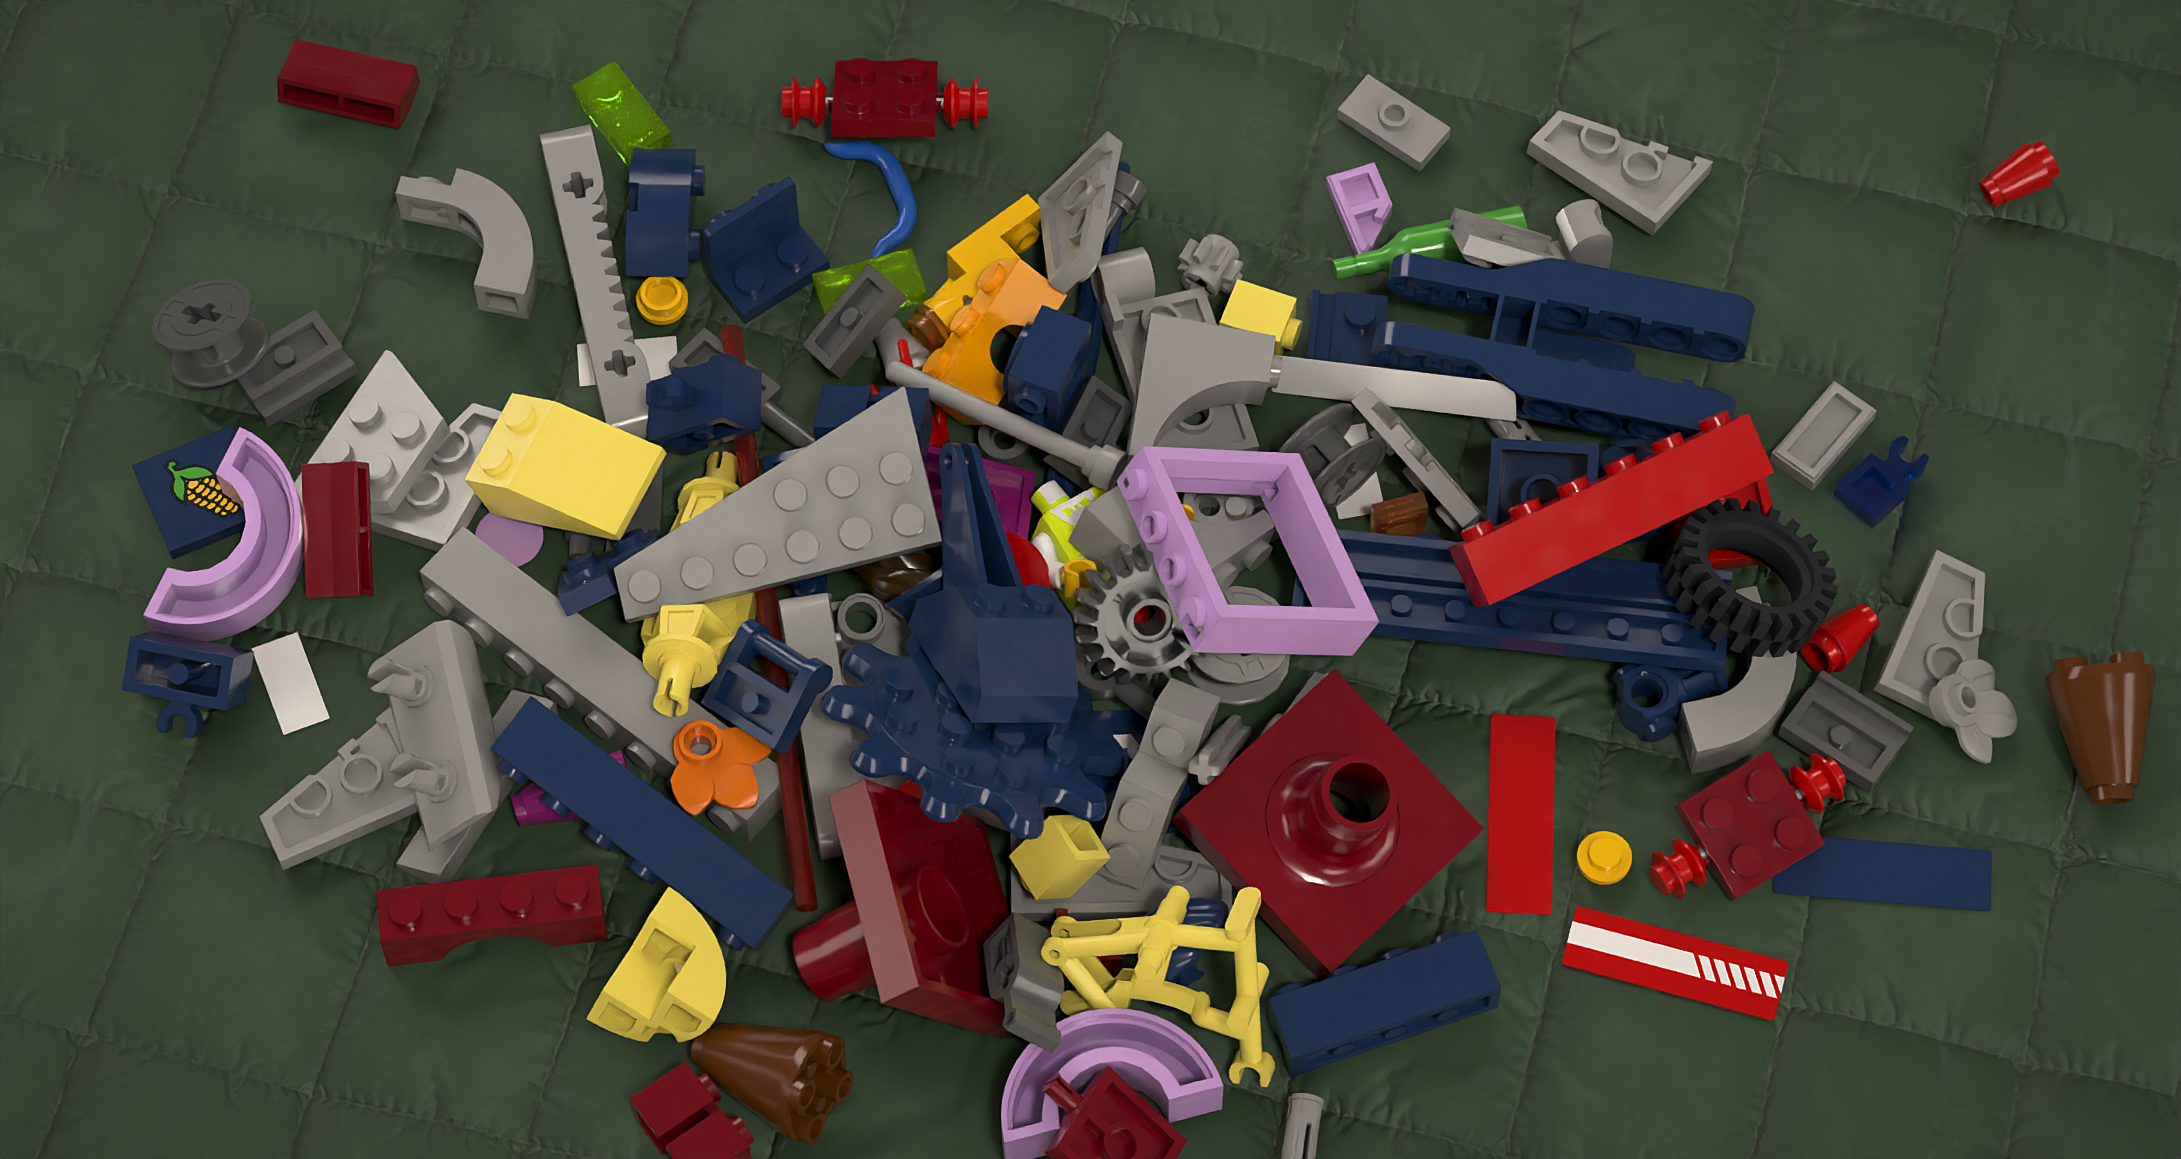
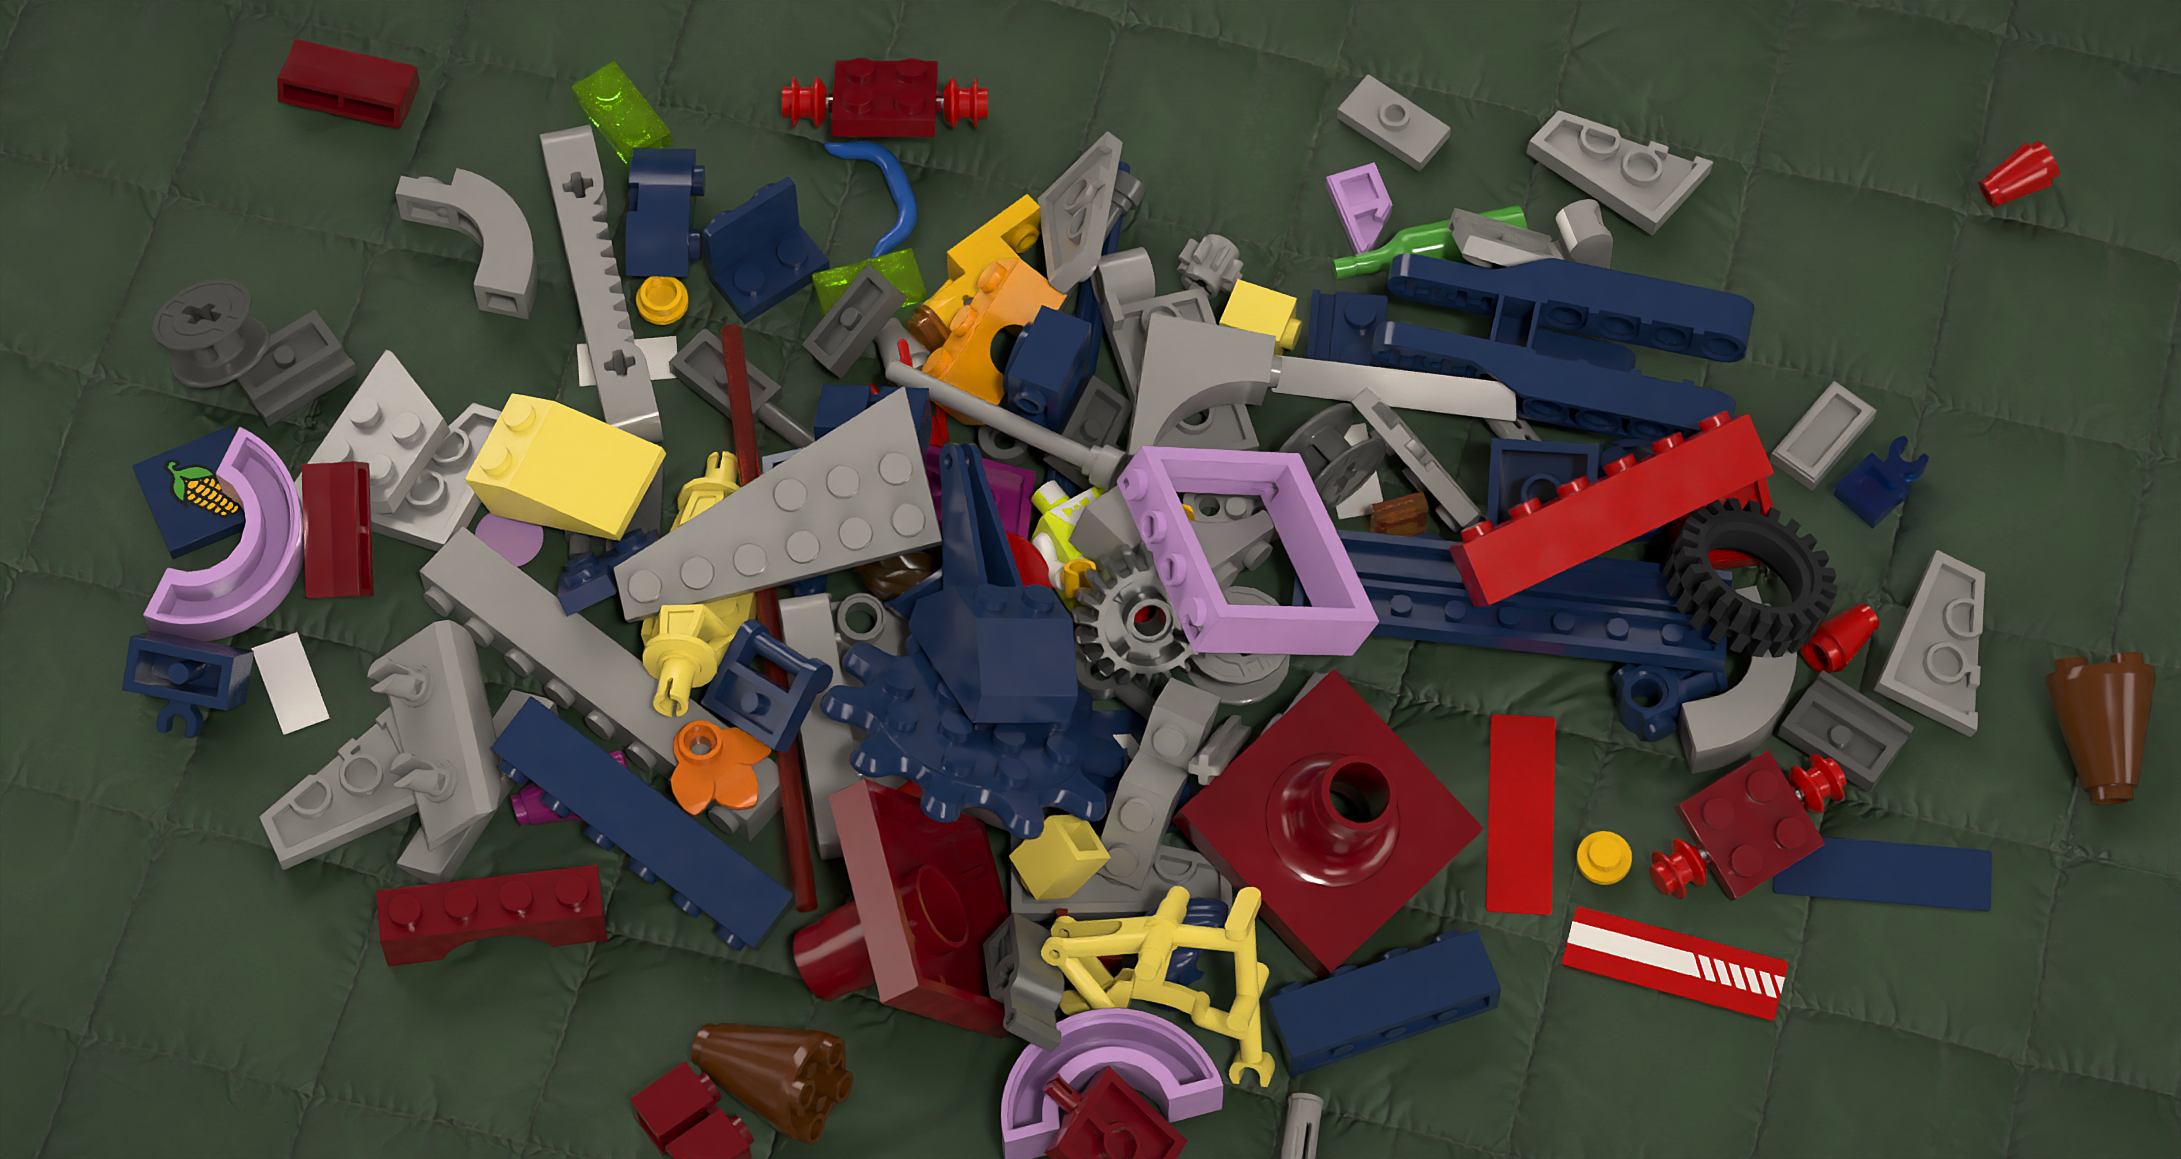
light yellow brick [586,887,726,1043] -> none
dark blue brick [646,354,762,455] -> none
light grey plate [1929,659,2018,764] -> none

